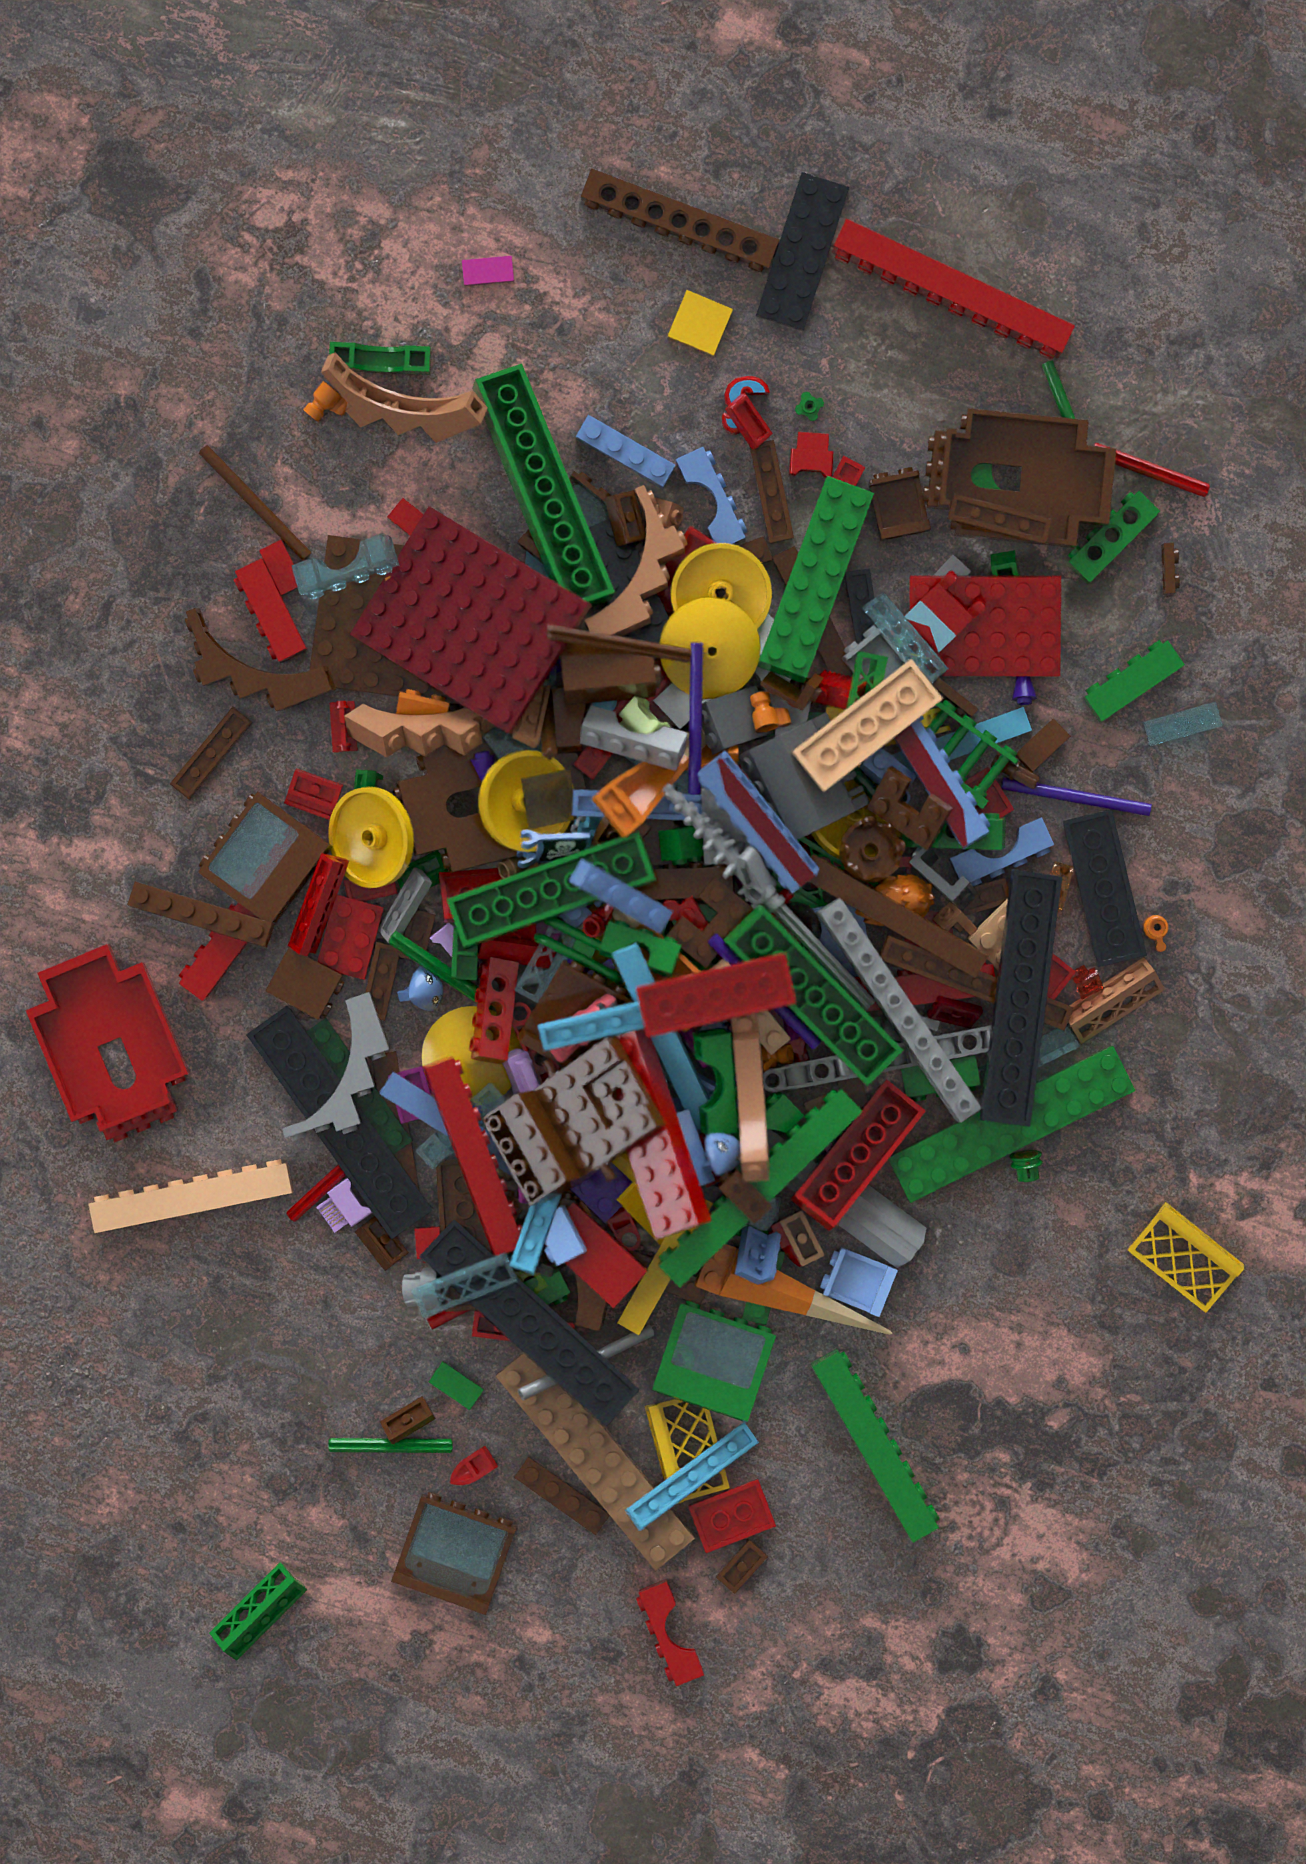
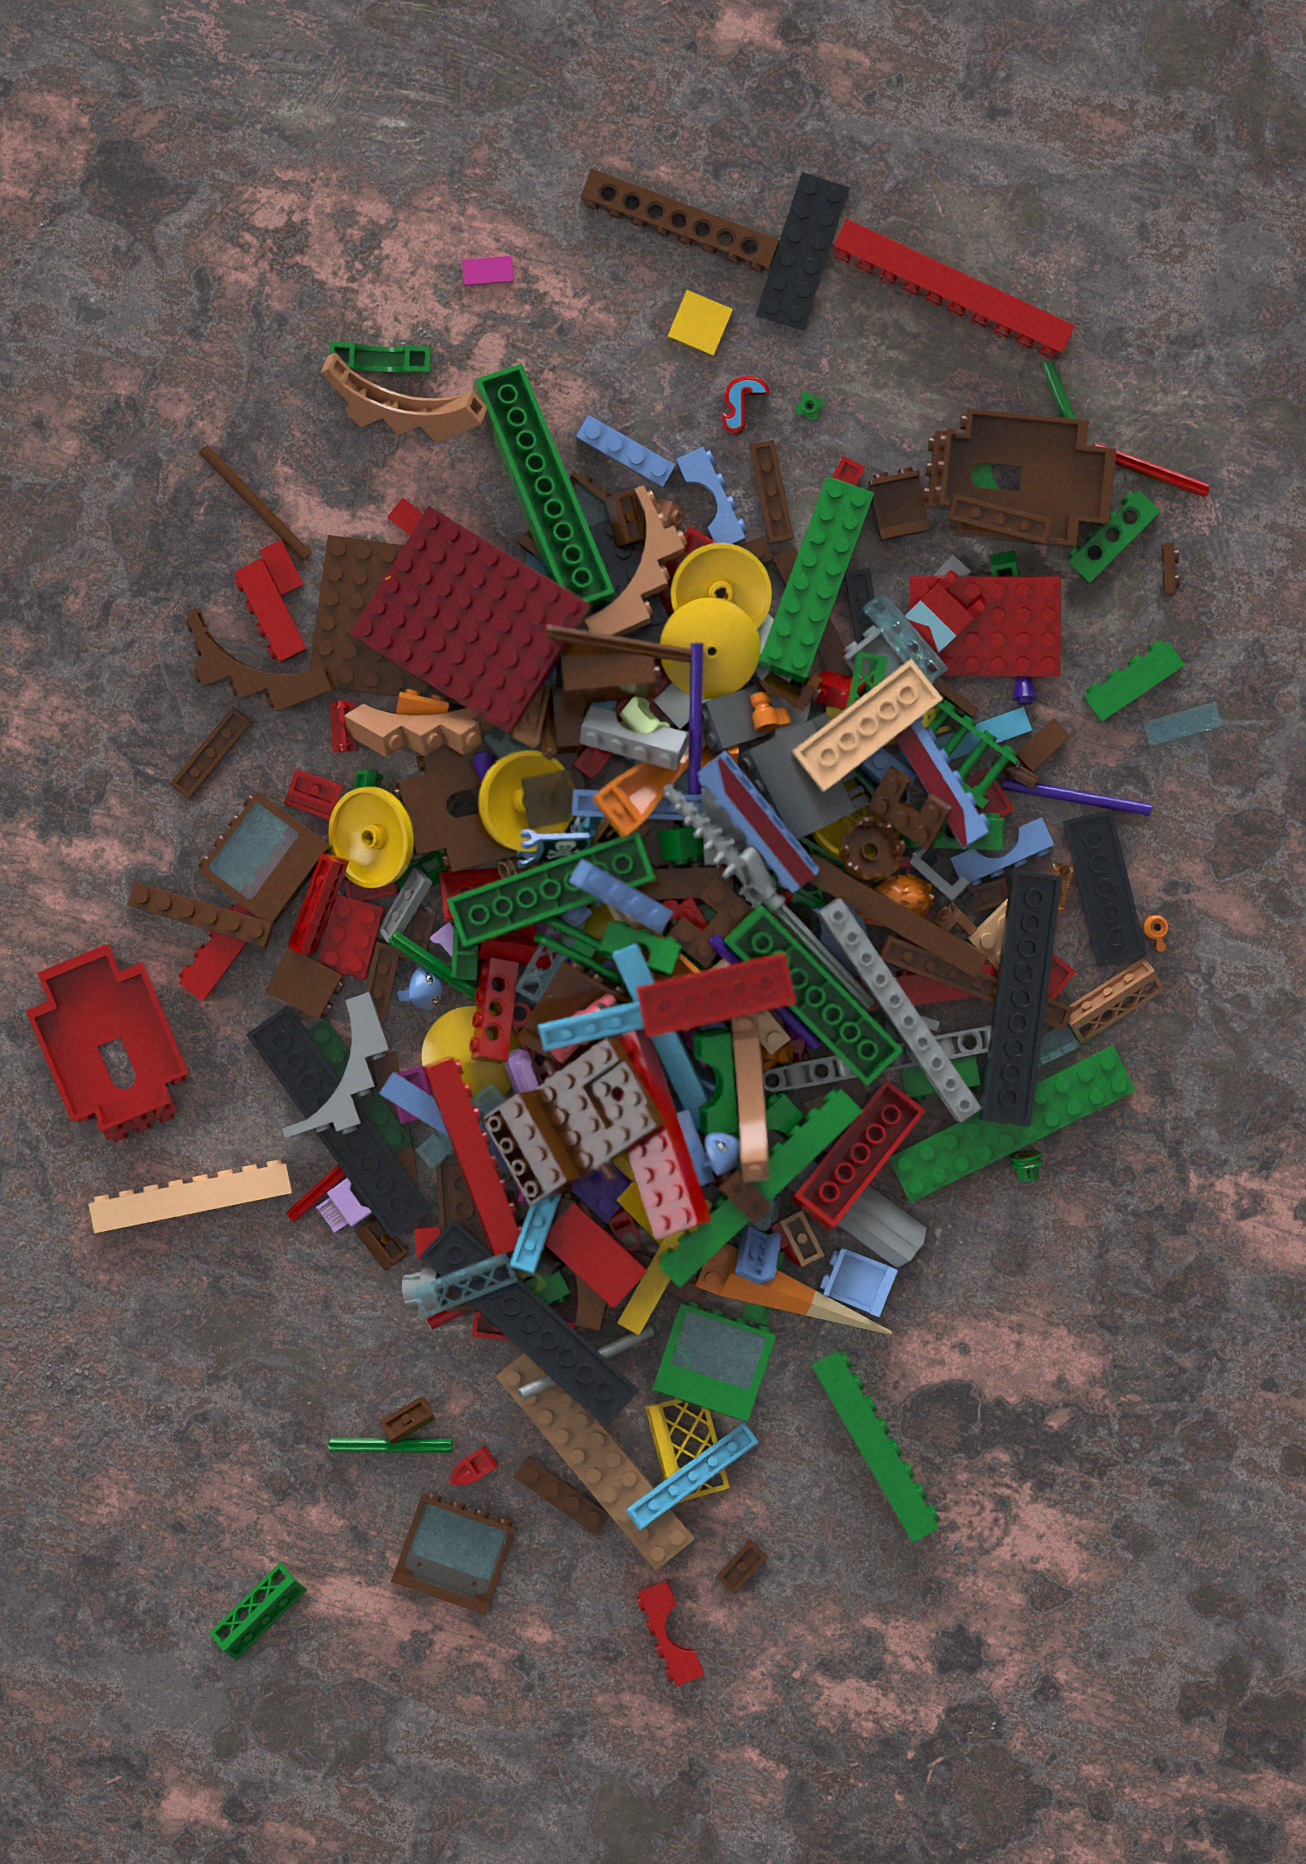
clear light blue arch [292,534,399,599] -> none
orange piece [303,381,348,422] -> none
green tile [429,1361,484,1410] -> none
light blue slope [545,1205,587,1266] -> none
red animal [583,903,615,937] -> none
red plate [688,1478,776,1553] -> none
red tile [725,393,773,449] -> none
red piece [789,432,834,478] -> none
dark red tile [927,996,983,1029] -> none
clear red tile [1072,965,1104,999] -> none
yellow fence [1128,1202,1244,1313] -> none

